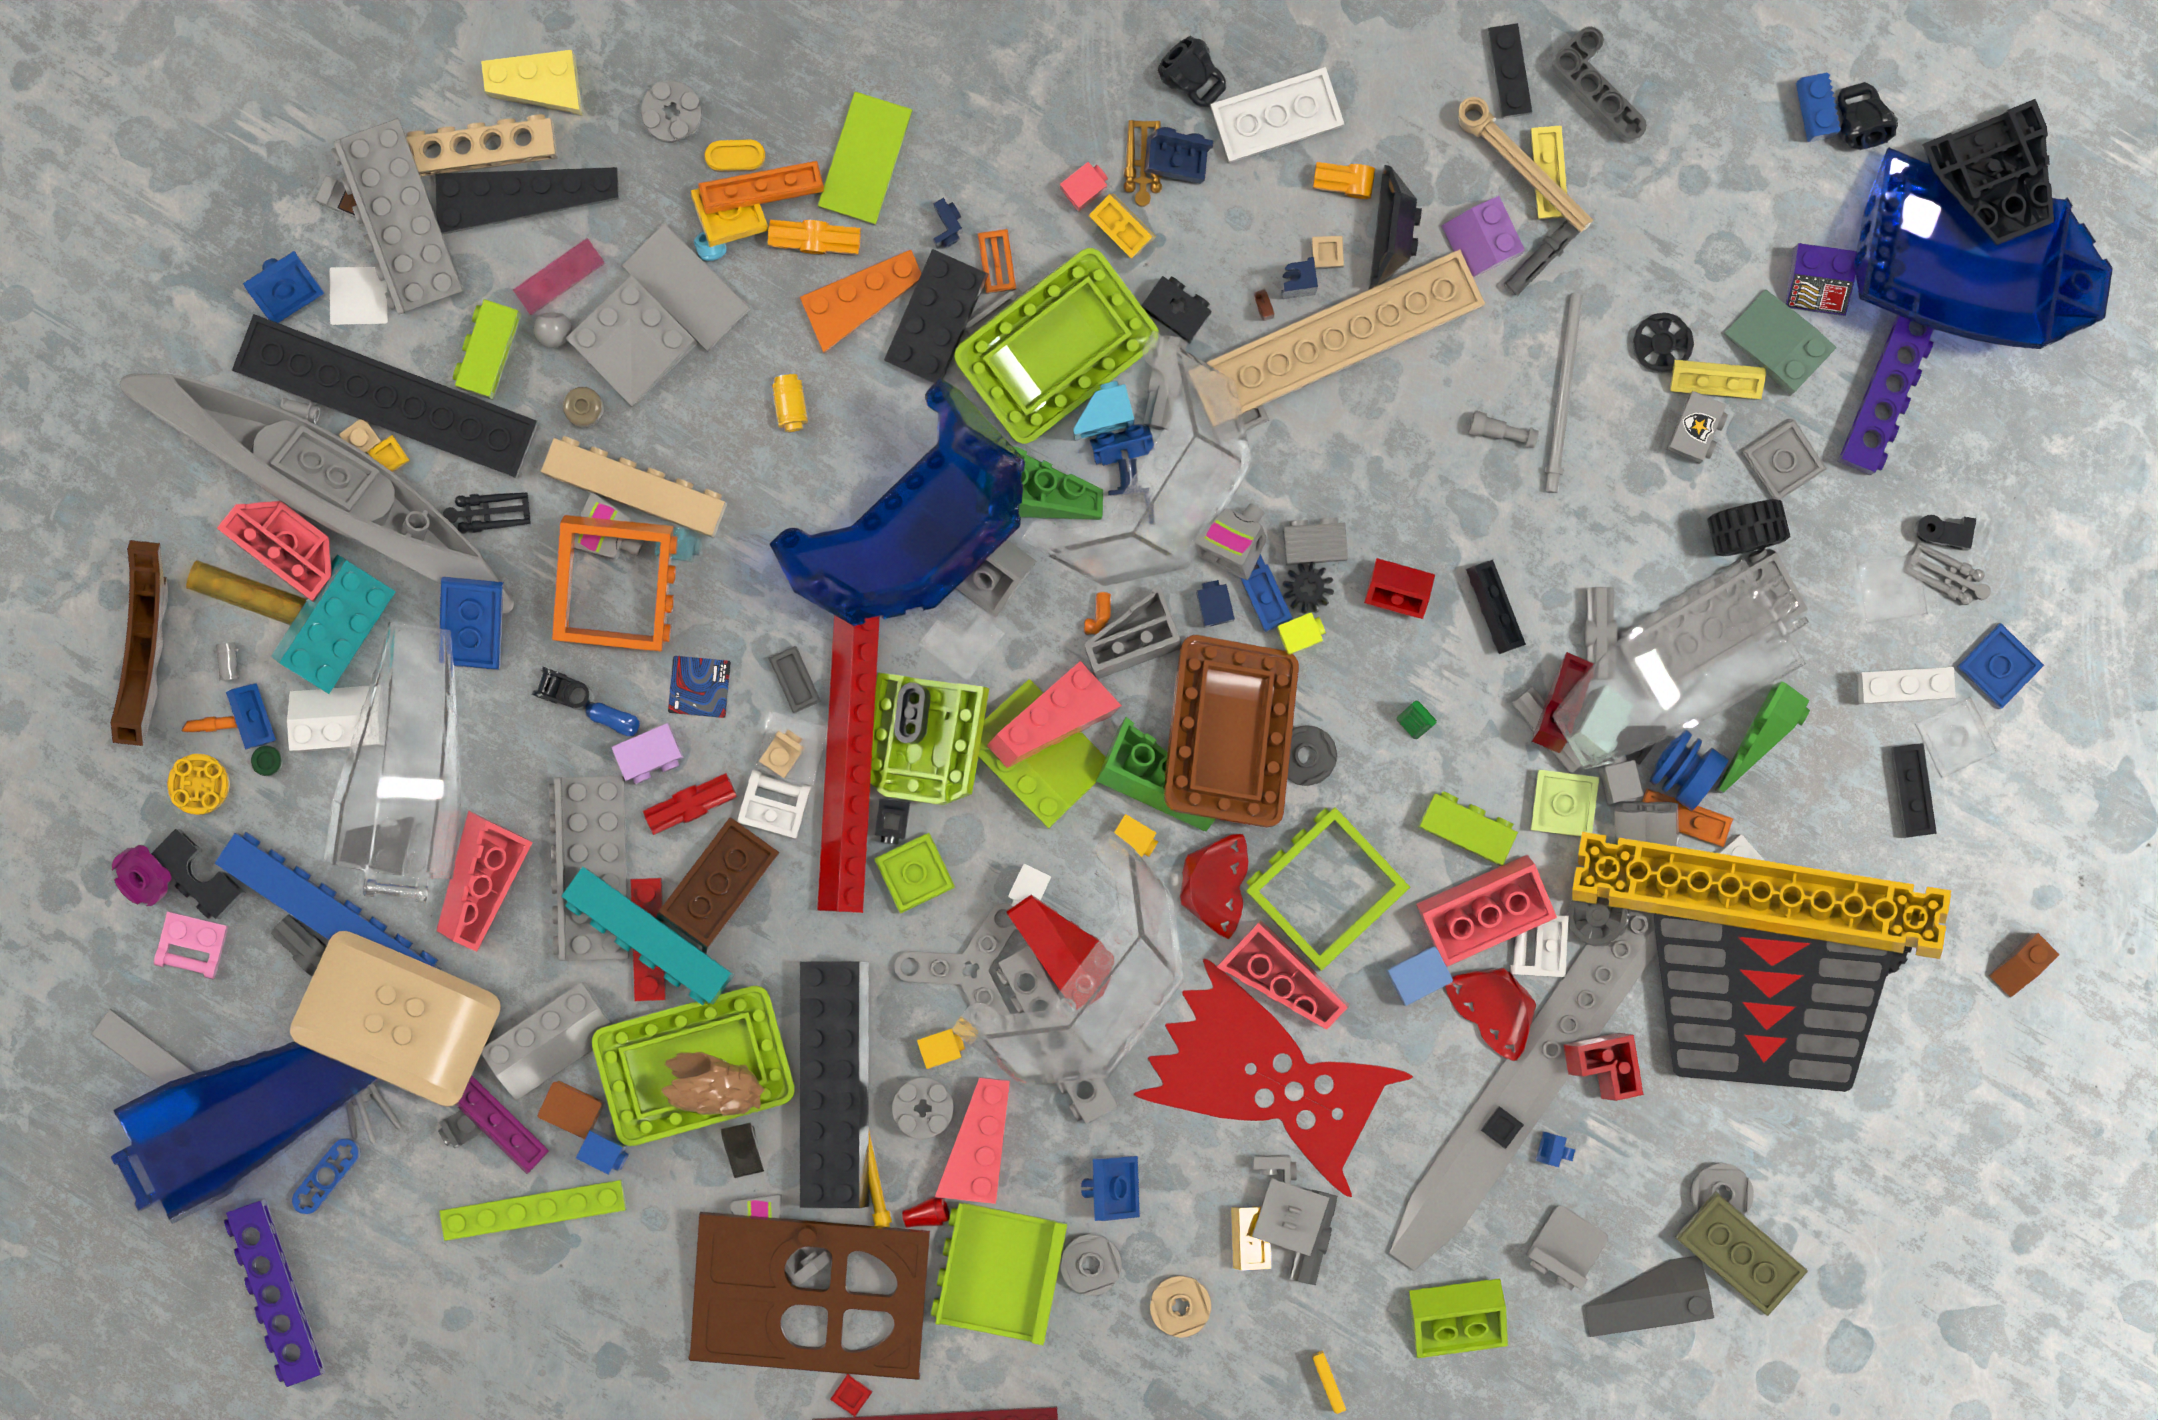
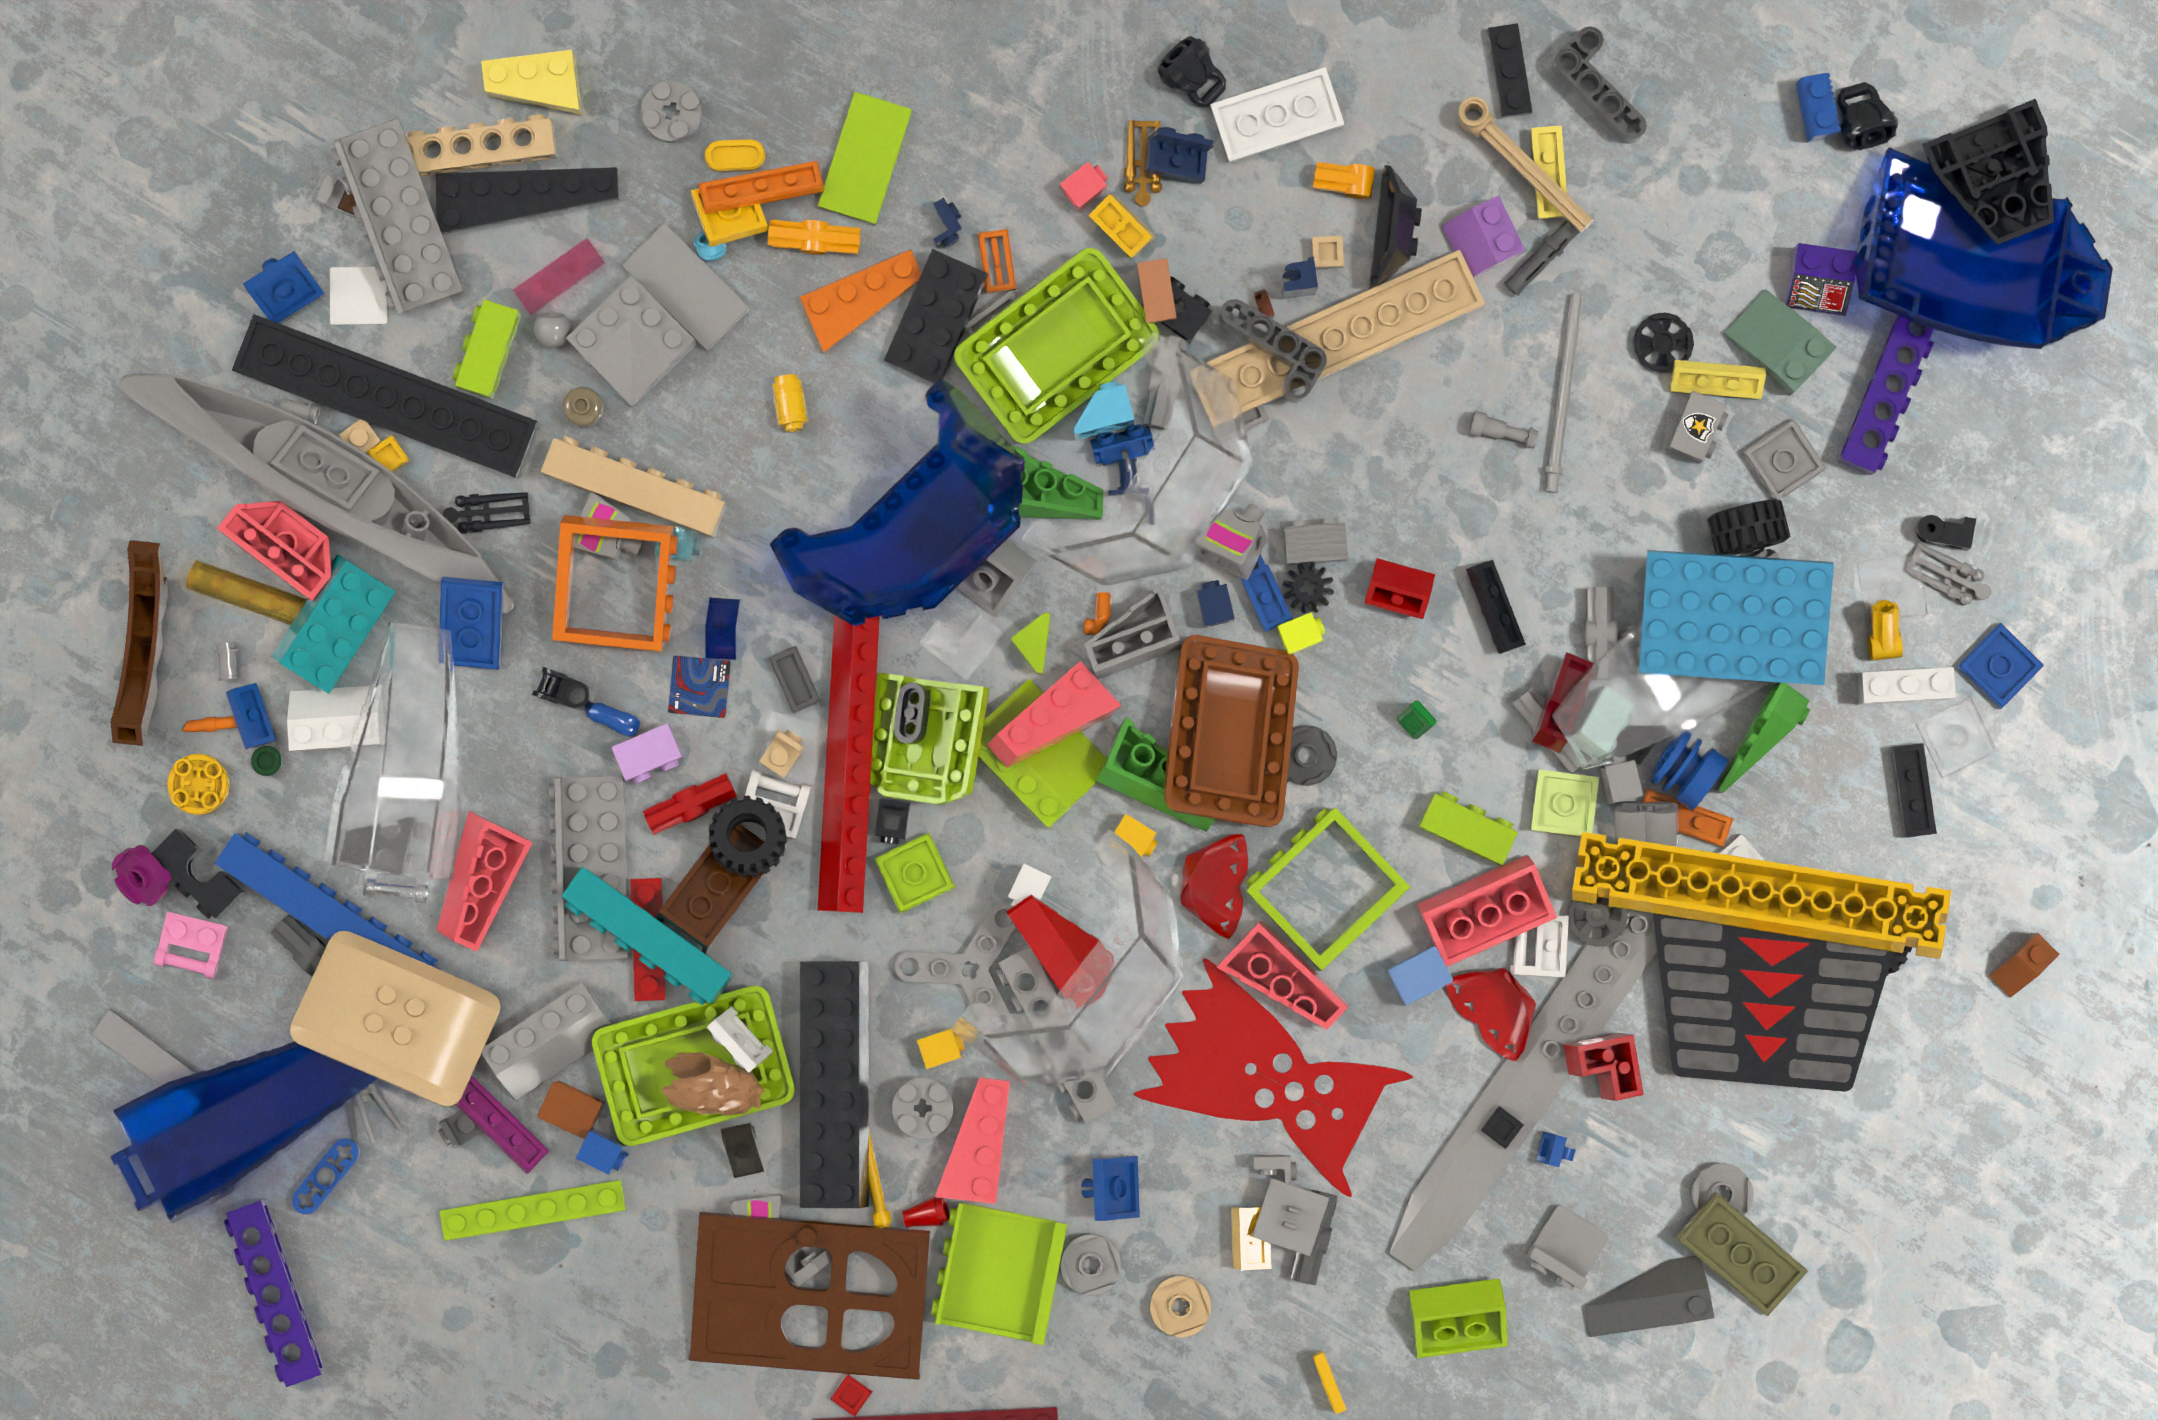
none -> clear blue slope [705,597,740,660]
none -> white plate [707,1007,773,1073]
none -> black tyre [709,796,787,878]
none -> lime slope [1010,612,1051,675]
none -> nougat tile [1137,258,1177,324]
none -> dark grey beam [1219,299,1327,403]
none -> dark azure plate [1639,550,1834,685]
none -> yellow piece [1867,600,1903,661]

